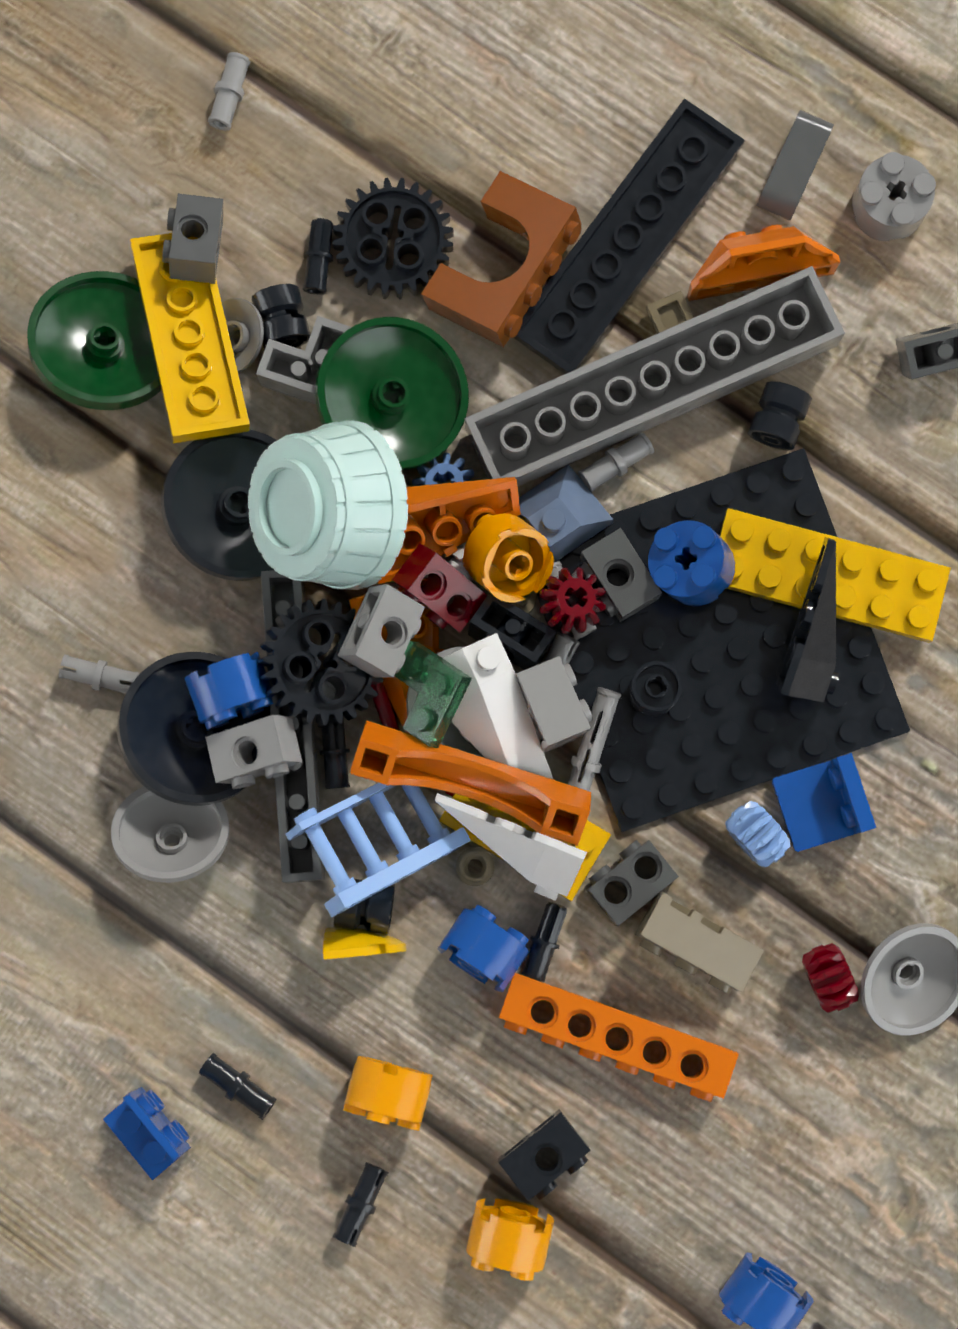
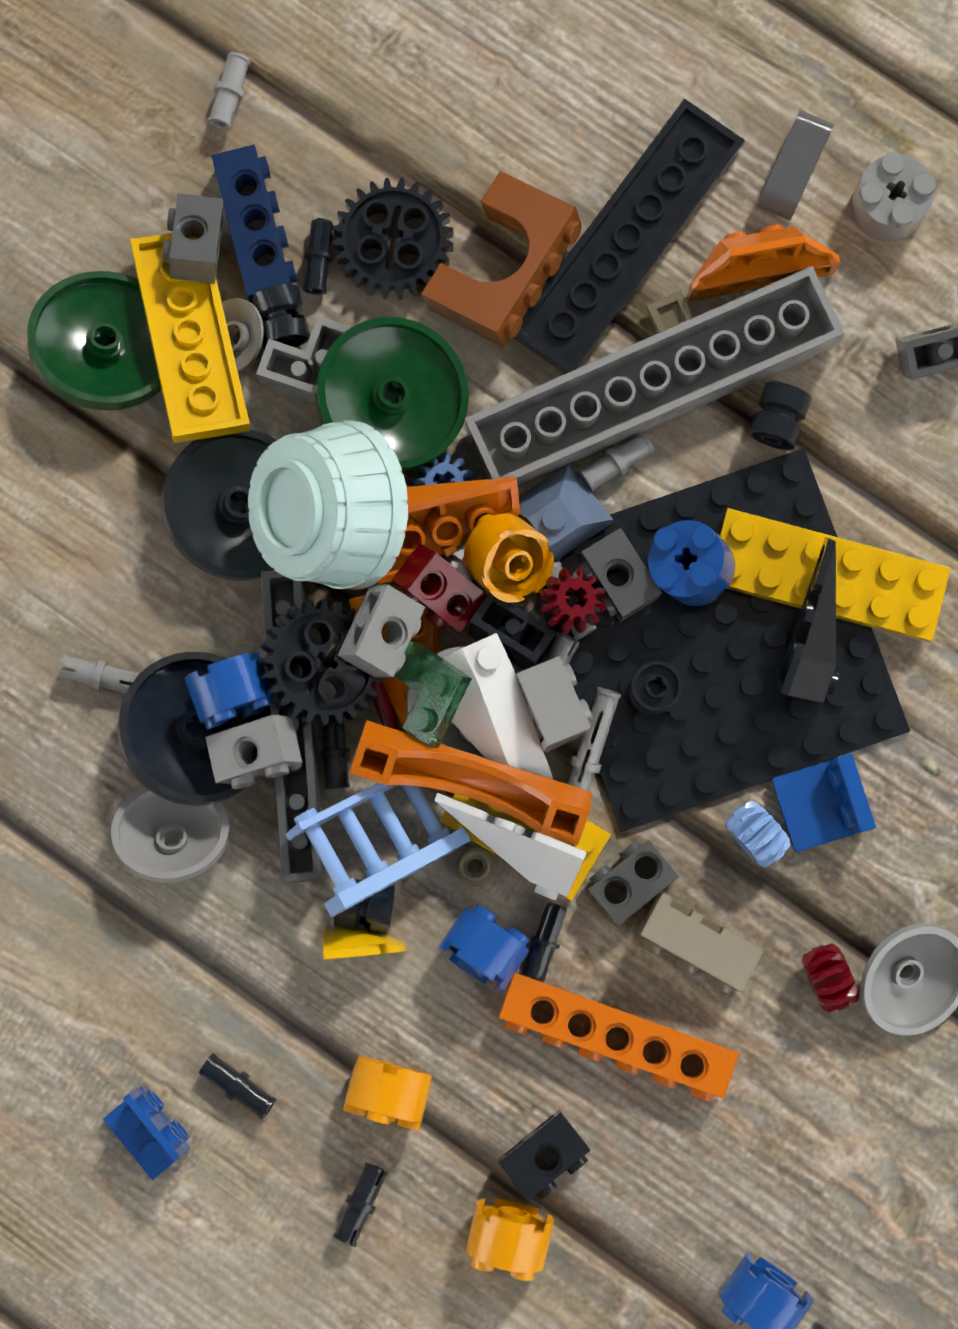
none -> dark blue brick [211,144,298,303]

